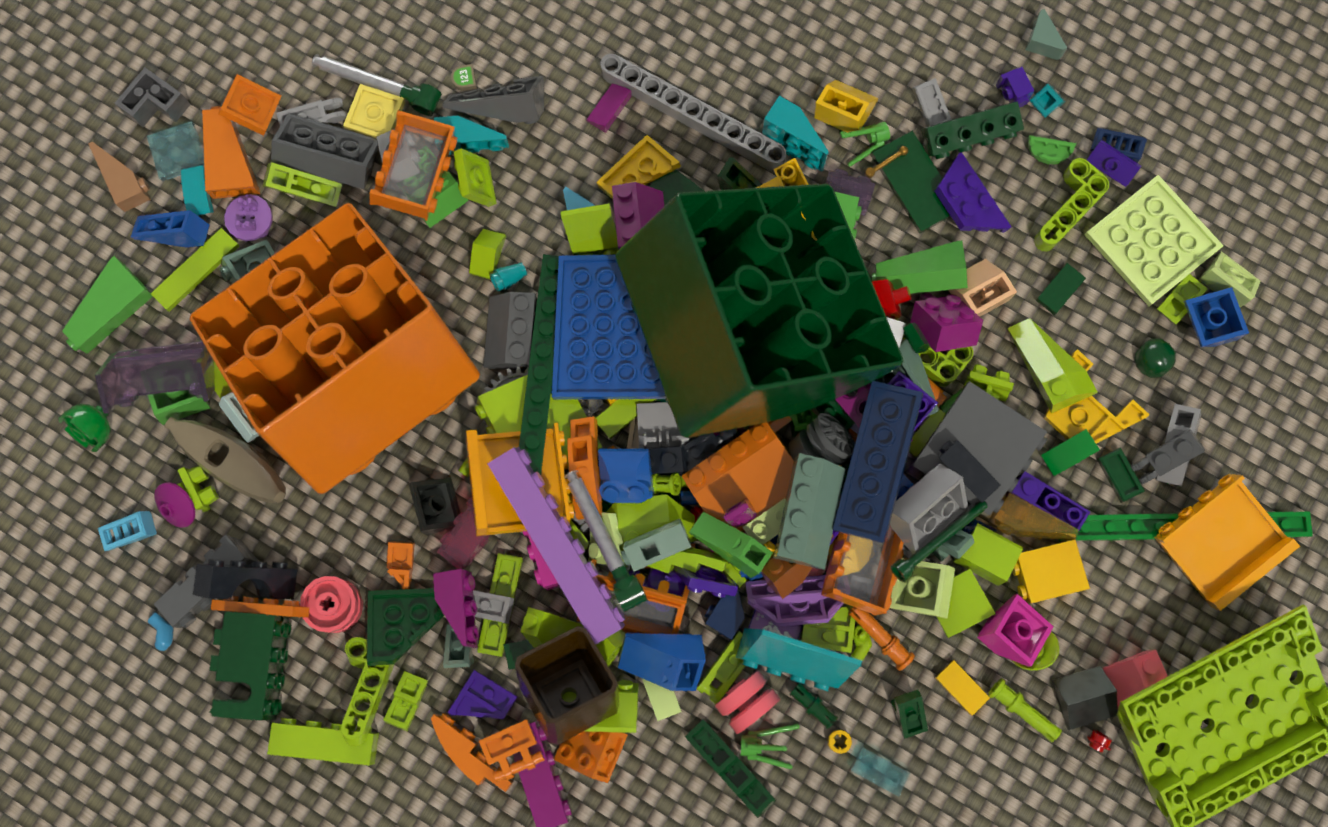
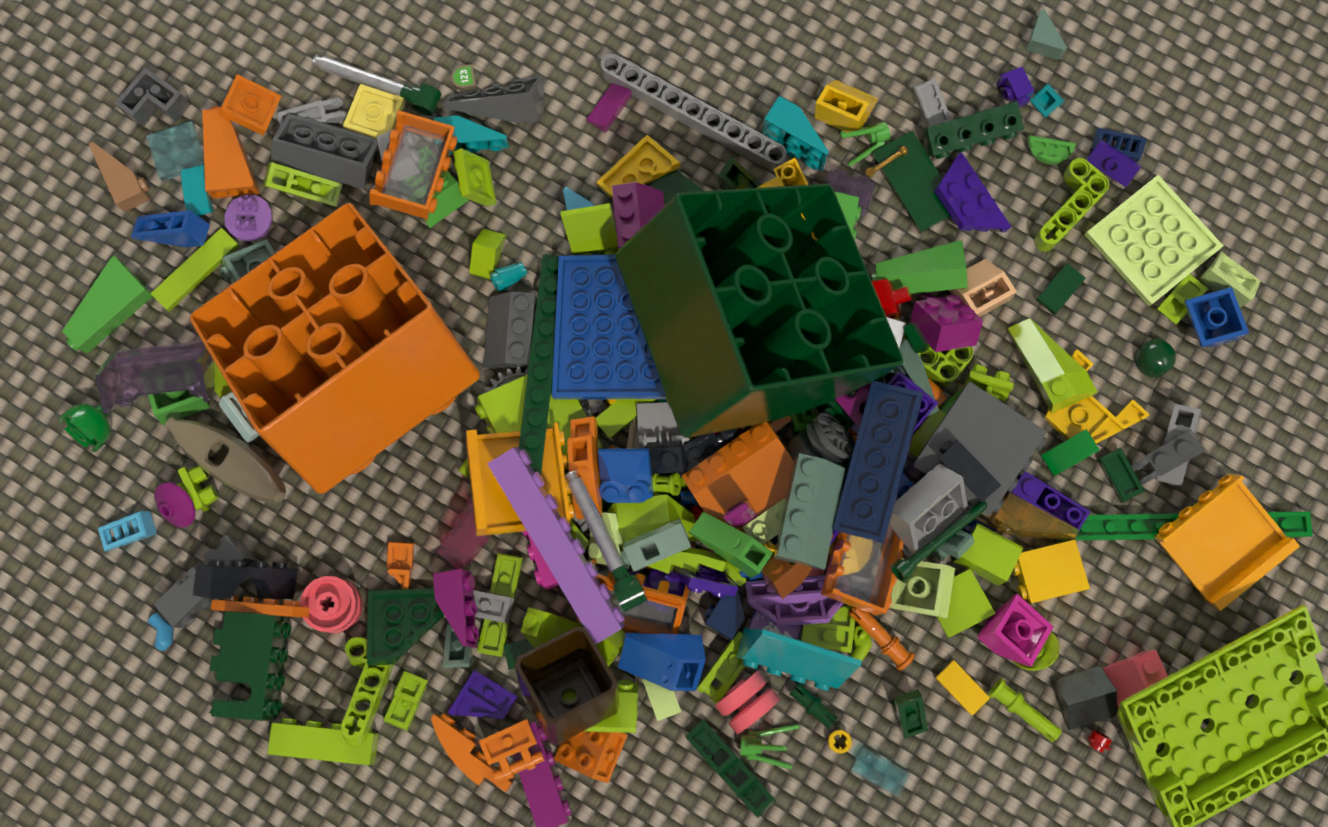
pearl dark grey slope [409,478,464,535] -> none

